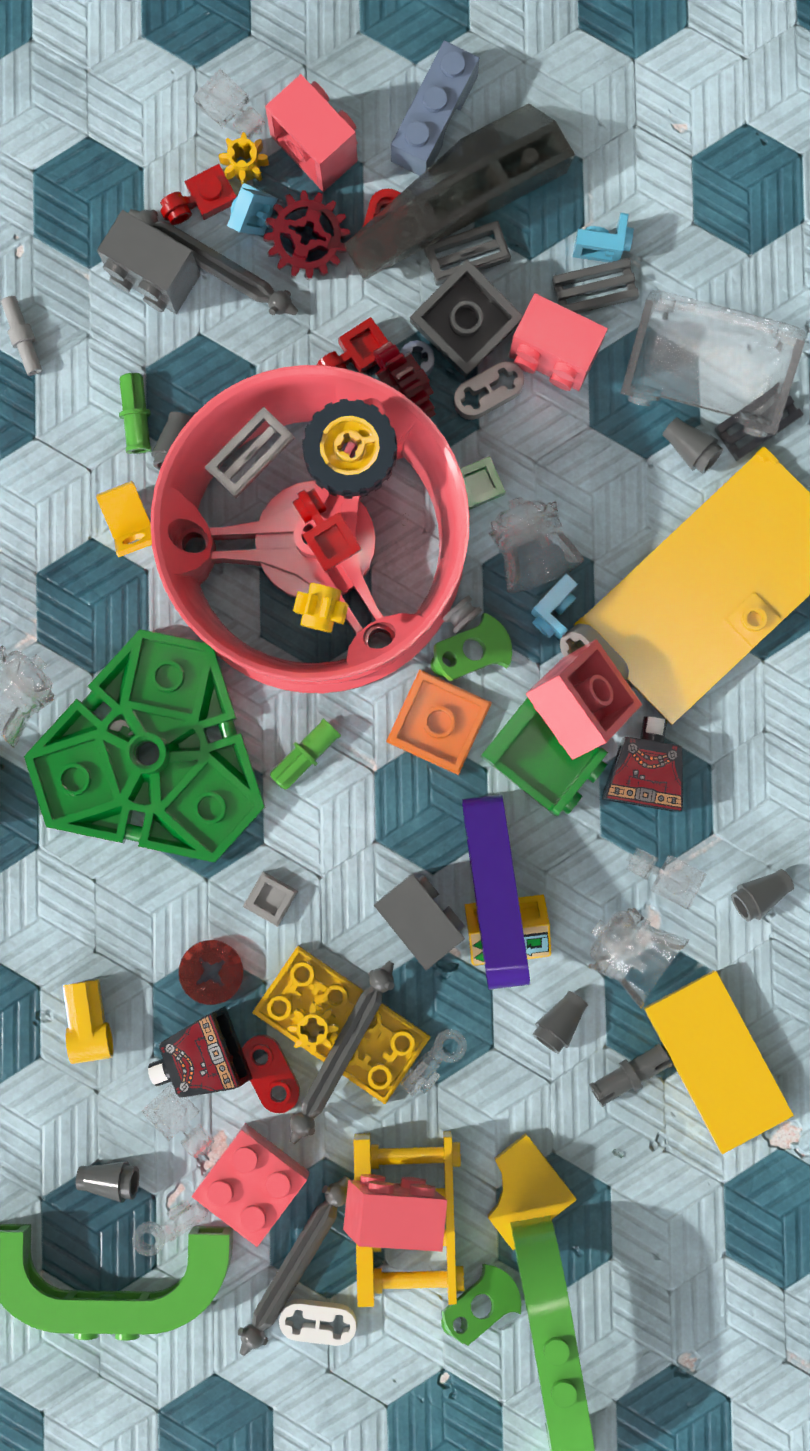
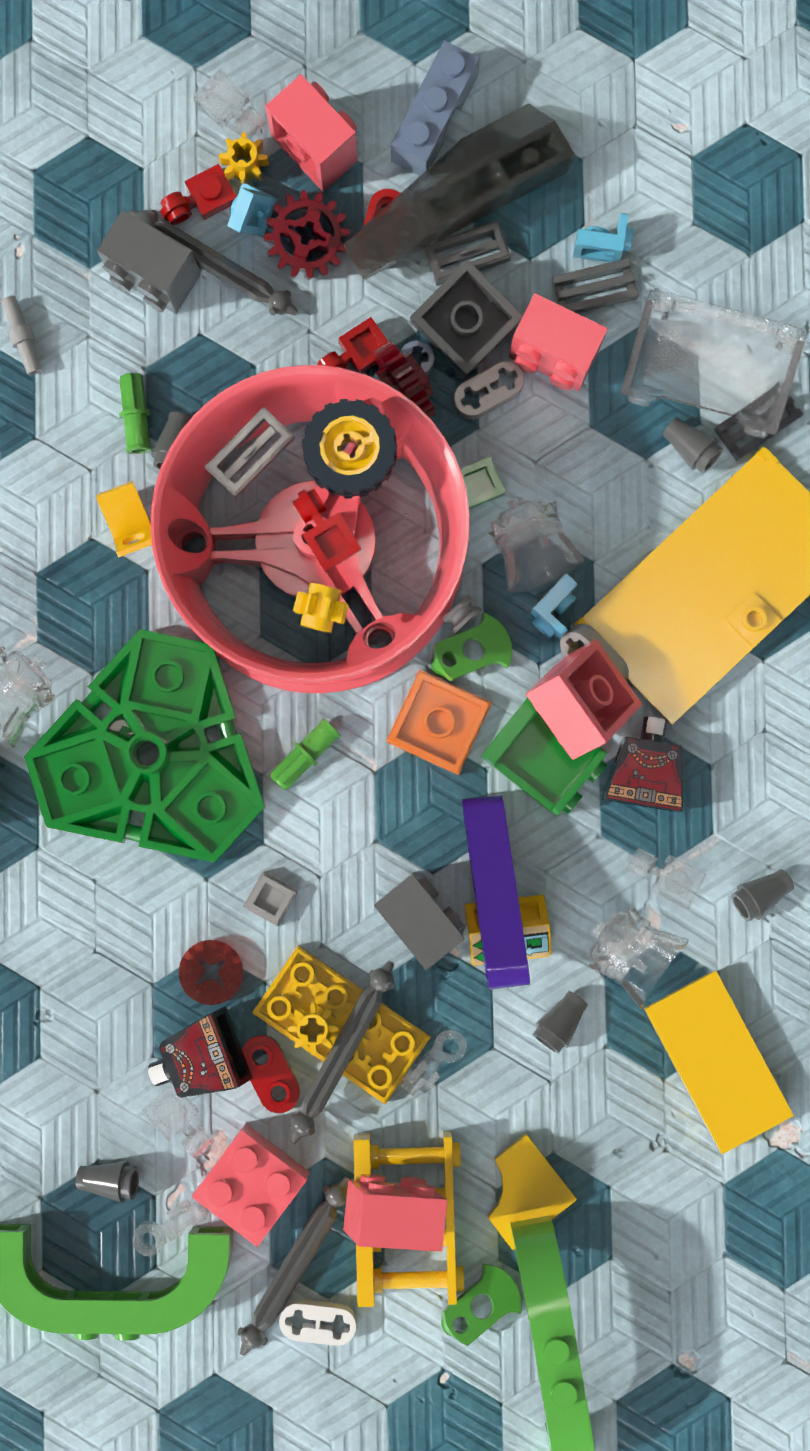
yellow piece [63,979,114,1064] -> none
dark grey pin [589,1044,672,1107] -> none

